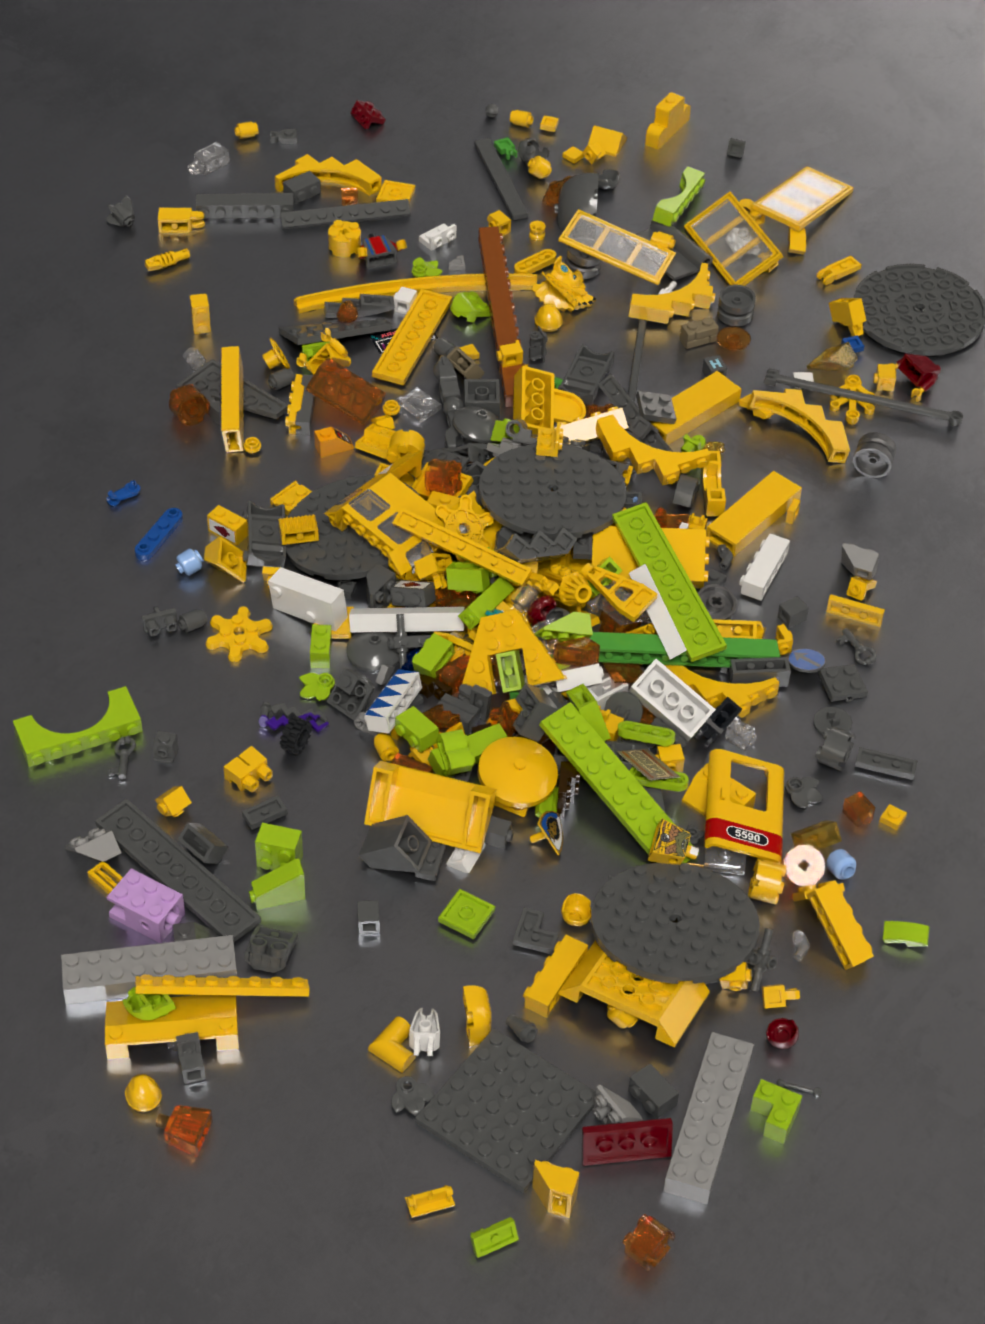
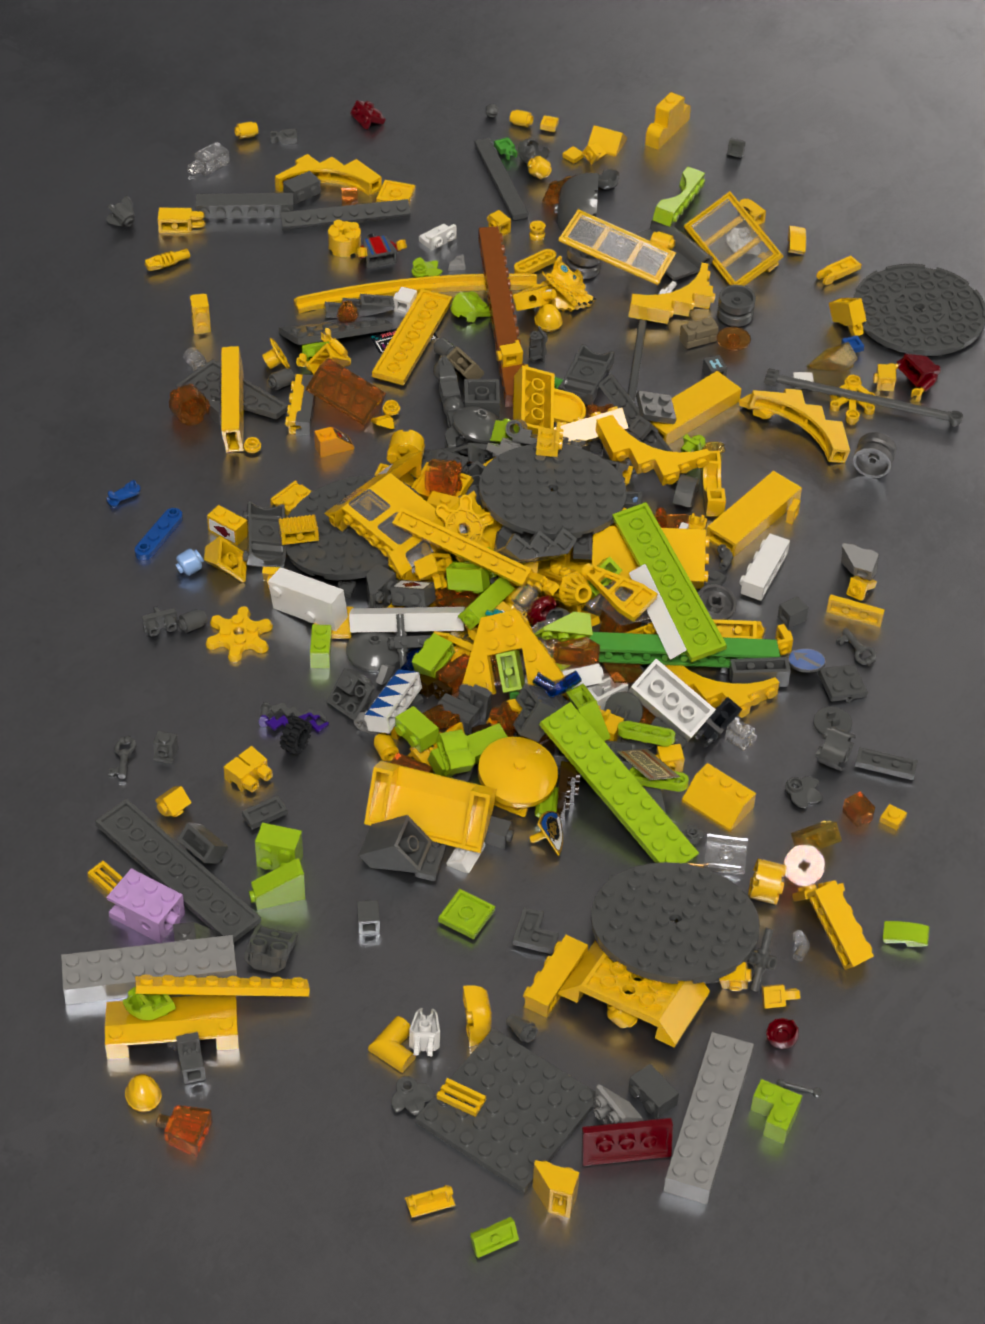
lime arch [13,686,143,767] -> none
light grey slope [65,827,121,862] -> none
lime plate [299,673,335,701] -> none
yellow slope [355,423,396,459] -> none
clear plate [395,387,442,422] -> none
yellow tile [459,344,480,359] -> none
yellow hair [561,893,591,927] -> none
clear orange brick [622,1214,675,1271] -> none
torso [647,818,699,865] -> none
yellow piece [705,749,784,864] -> none
clear door [751,166,854,231] -> none
light blue head [826,849,857,880] -> none
none -> yellow tile [436,1078,486,1117]
none -> yellow torso [513,285,556,311]
none -> clear blue arm [532,671,582,697]

